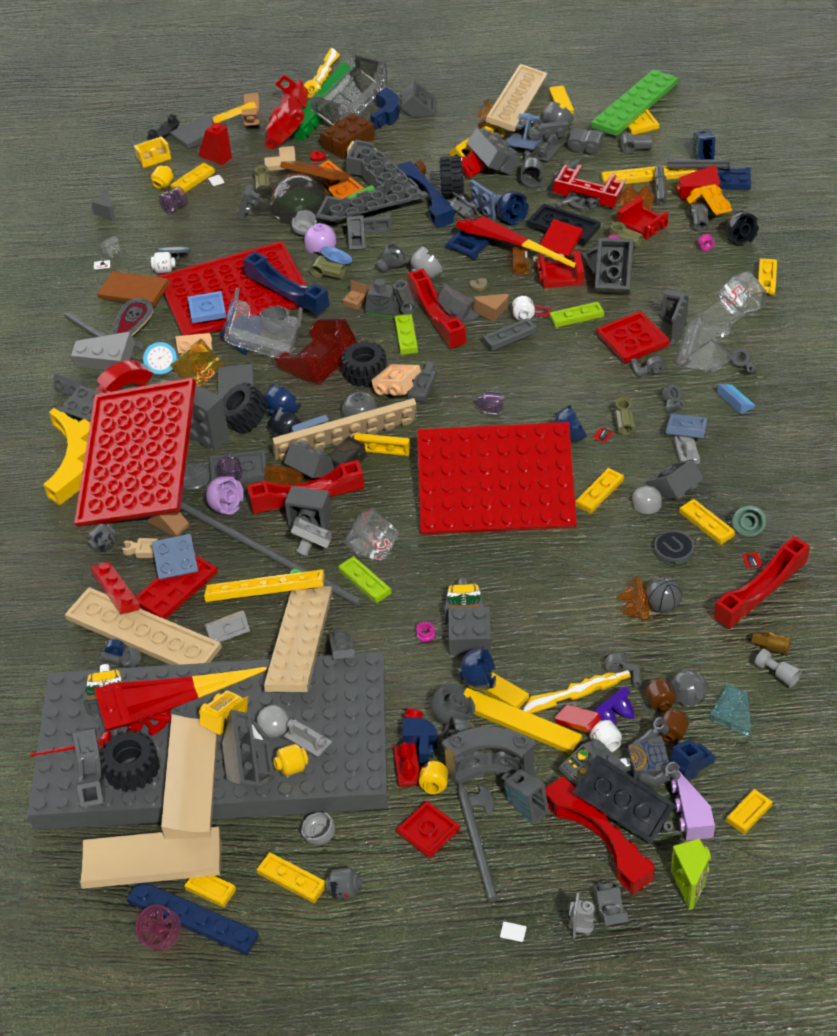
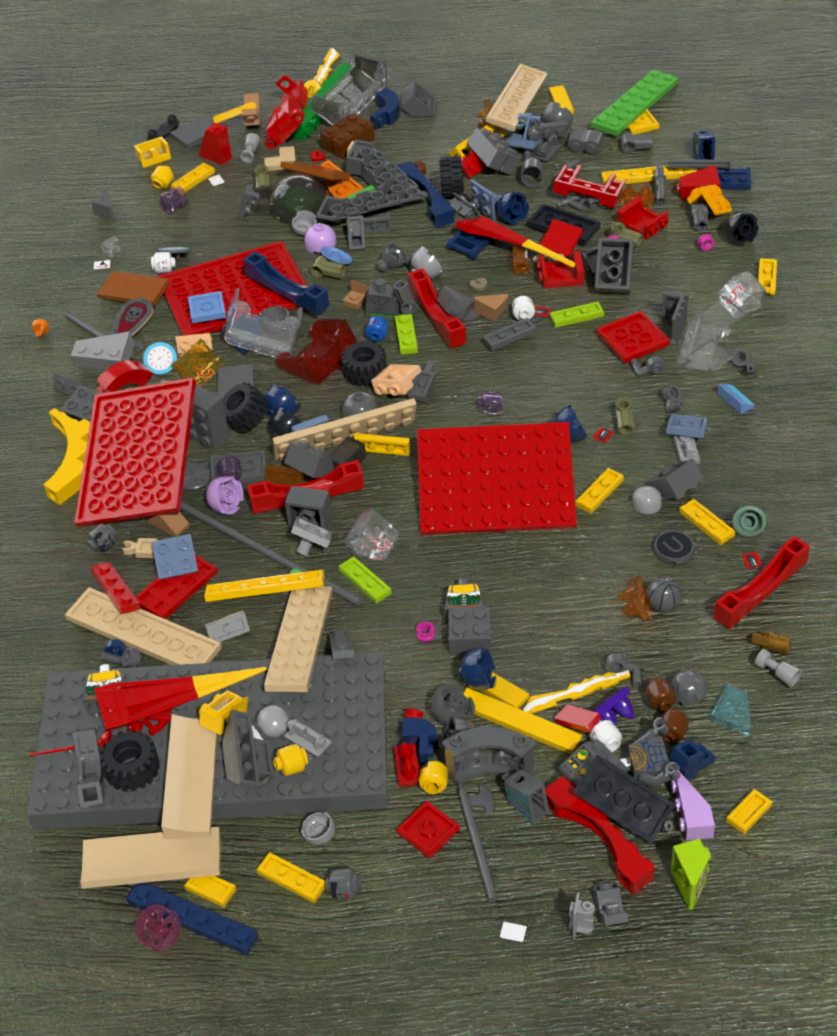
none -> orange tile [32,319,49,338]
none -> light grey piece [240,133,260,163]
none -> blue head [365,316,389,342]

